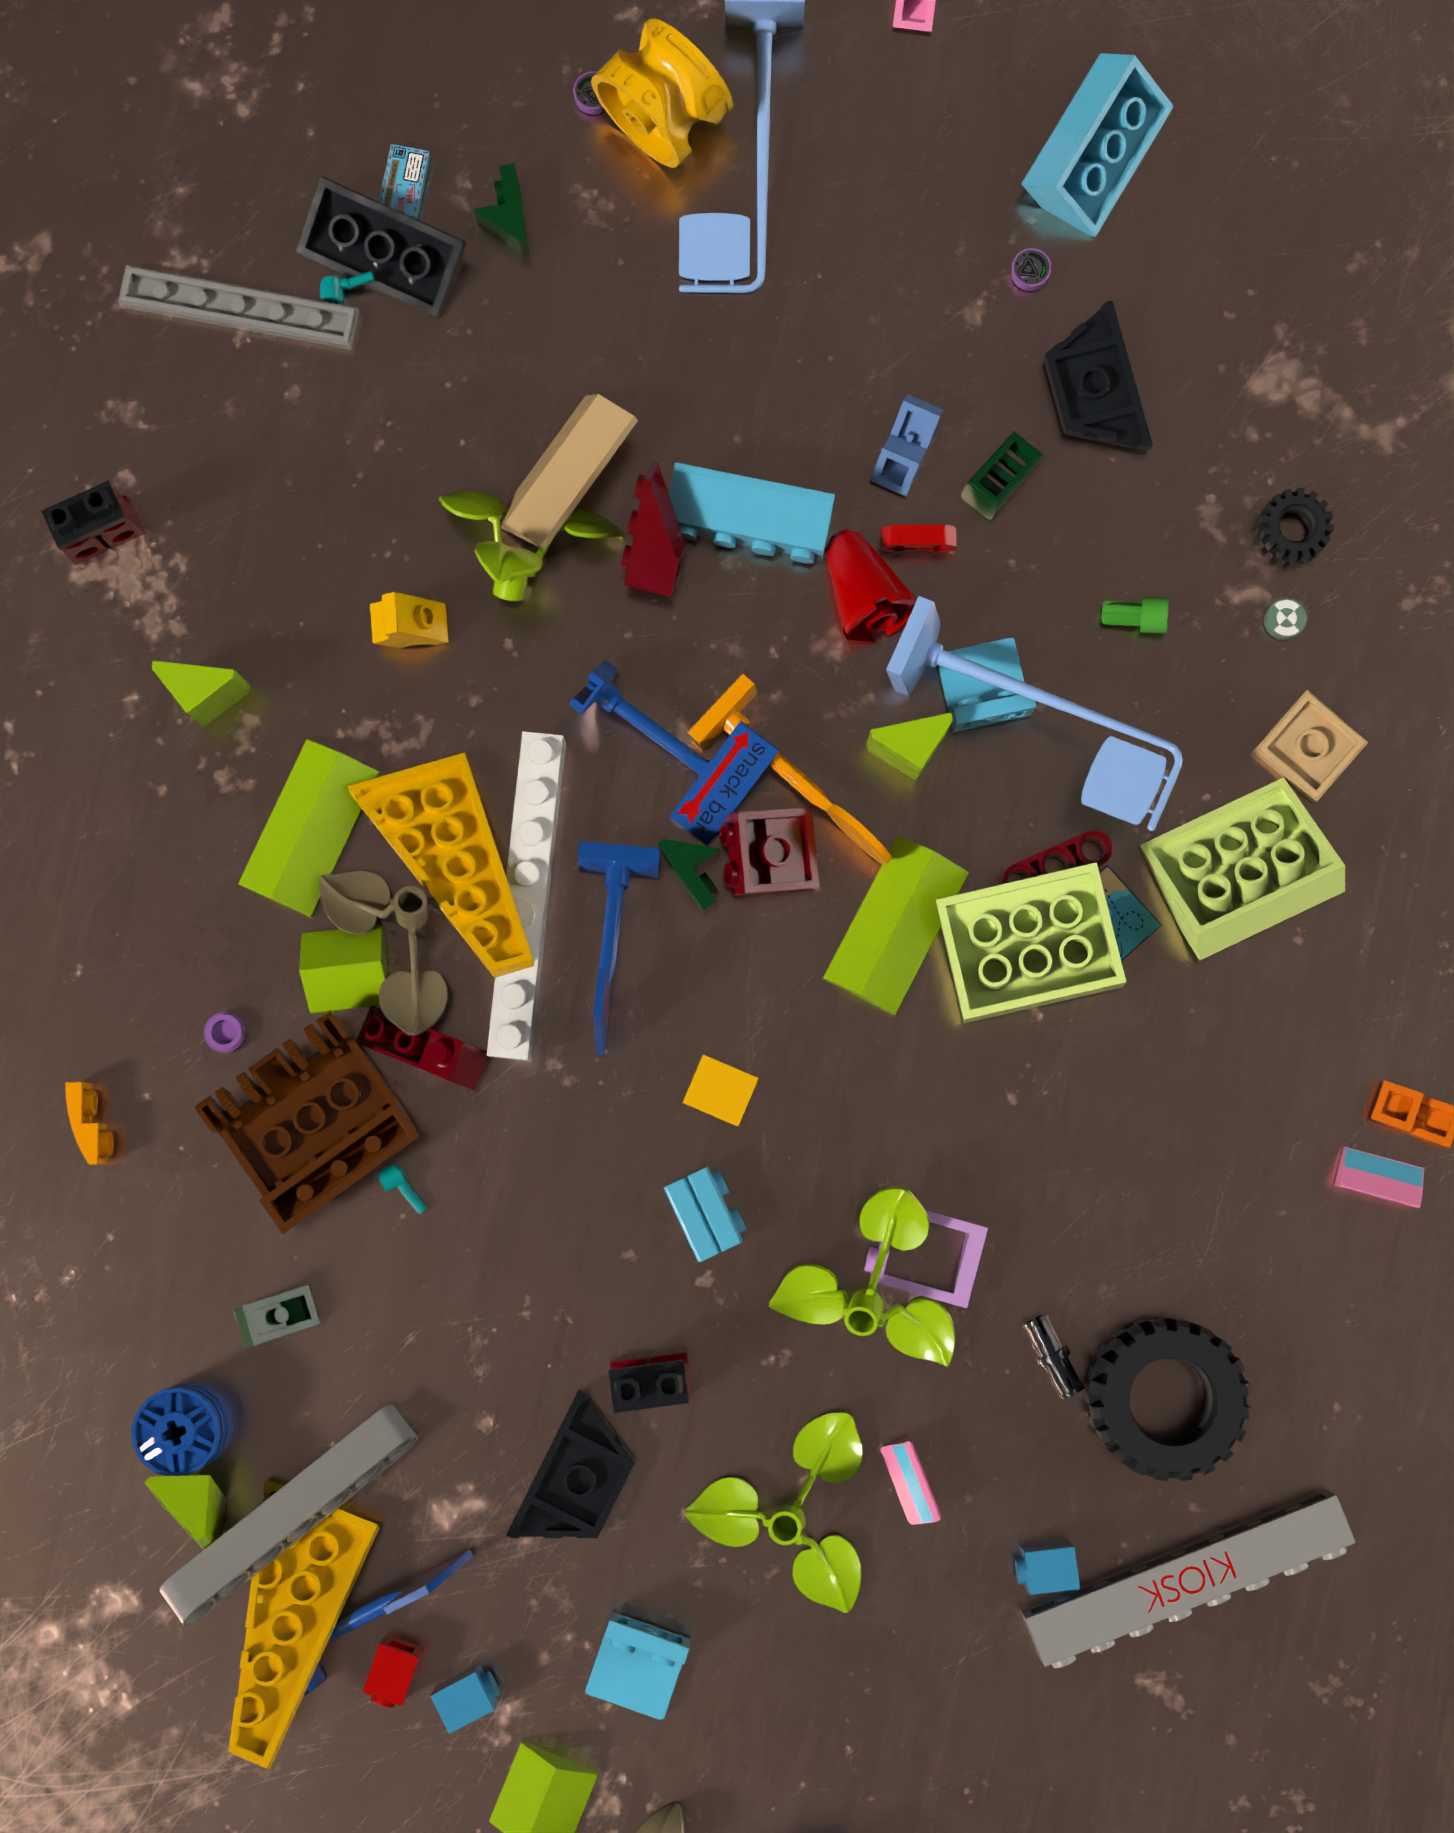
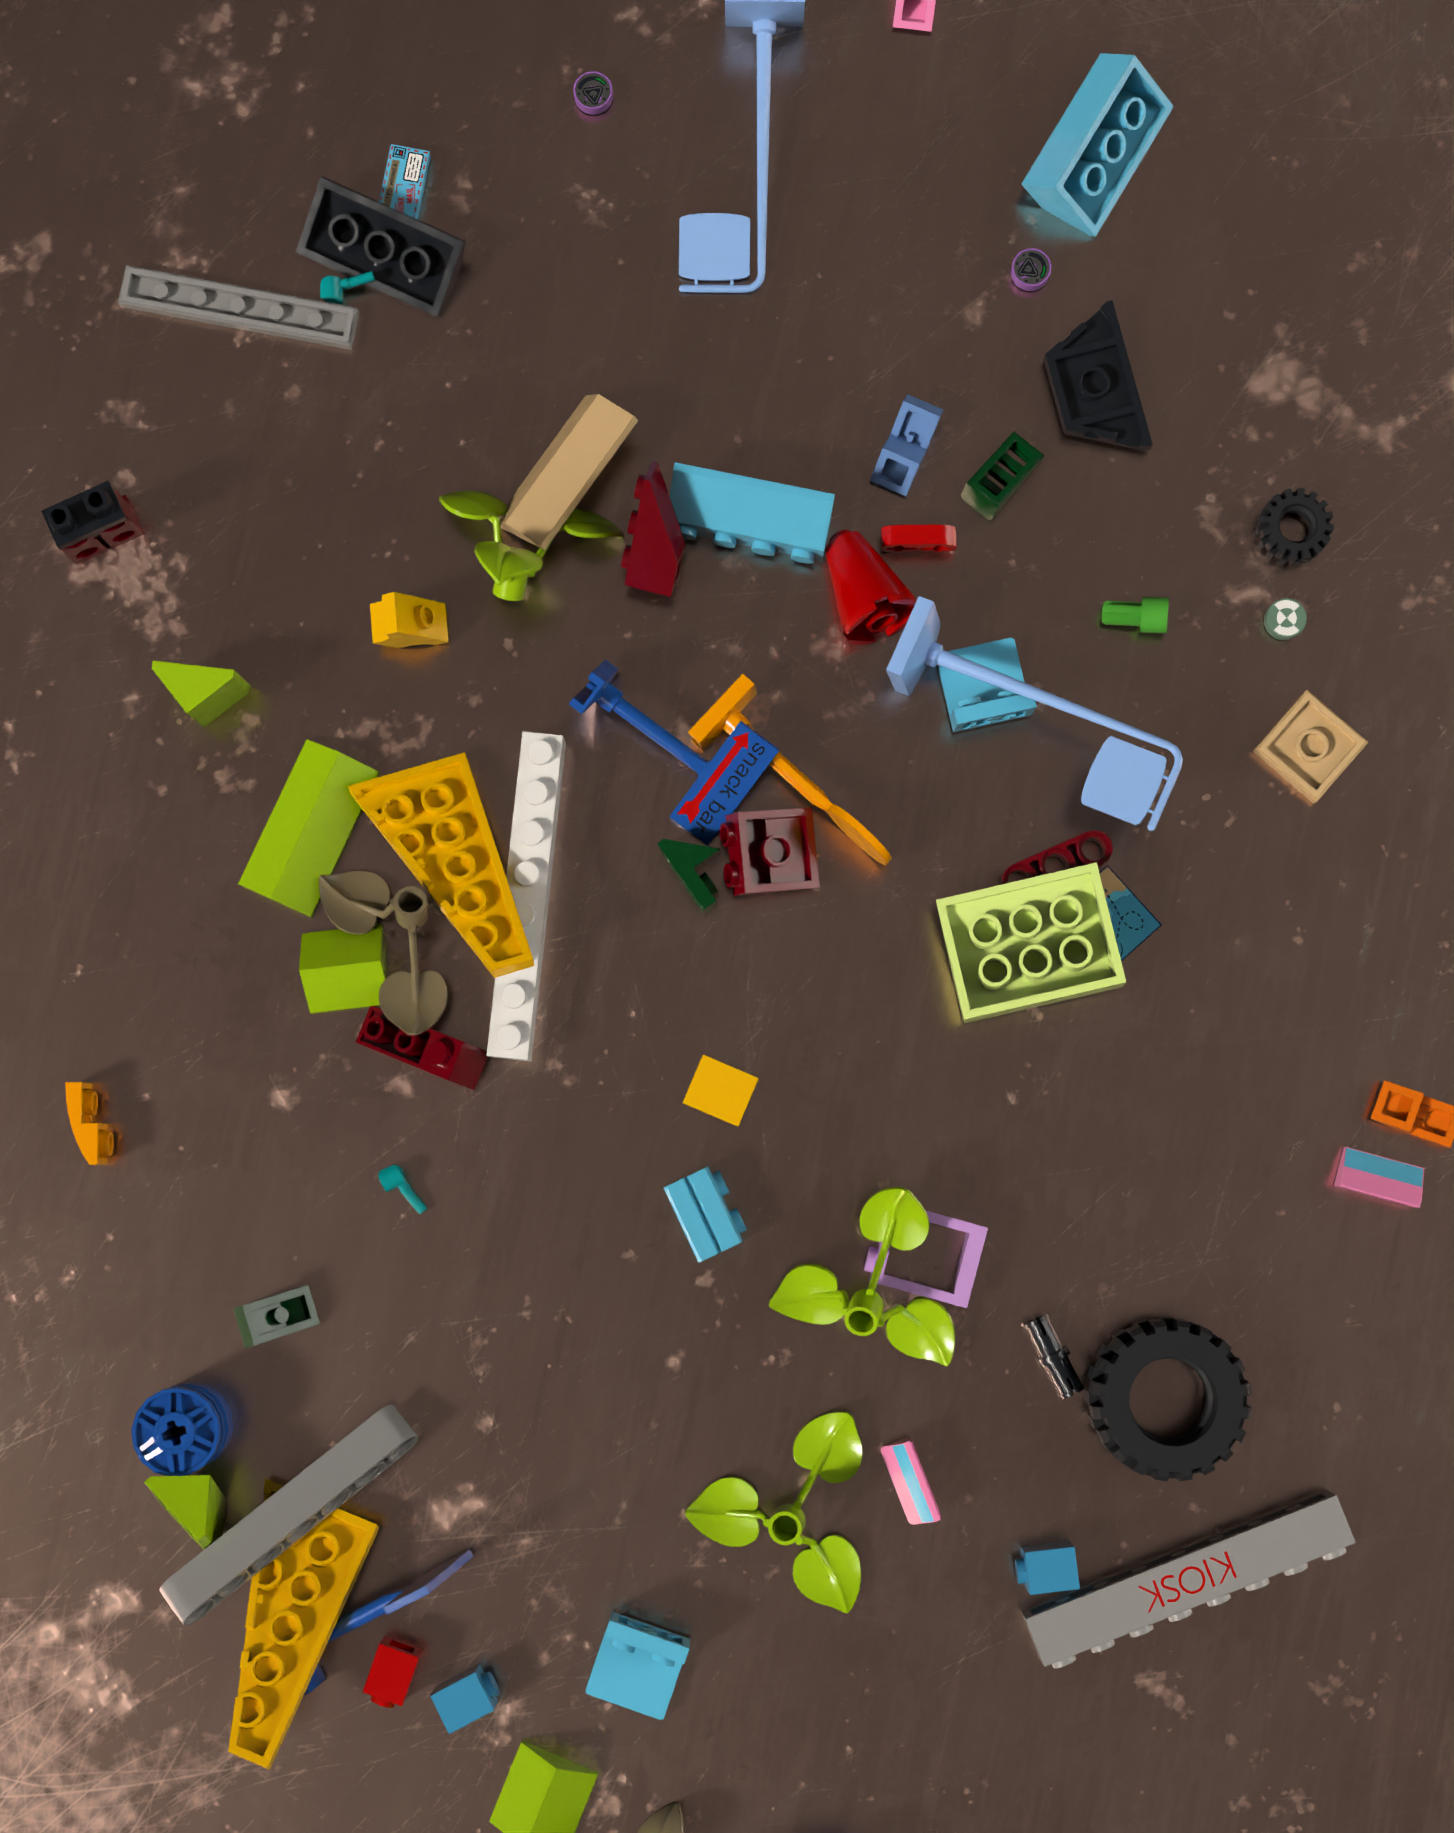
reddish brown slope [195,1010,420,1234] -> none
medium lavender tile [204,1012,247,1053] -> none
dark green slope [474,163,530,255] -> none
black wing [506,1389,635,1538] -> none
blue piece [578,841,661,1056] -> none
yellow piece [591,18,733,168] -> none
black hips [608,1351,693,1413] -> none
lime slope [823,835,969,1016] -> none
lime slope [866,713,953,781] -> none
yellowish green slope [1140,777,1345,960] -> none

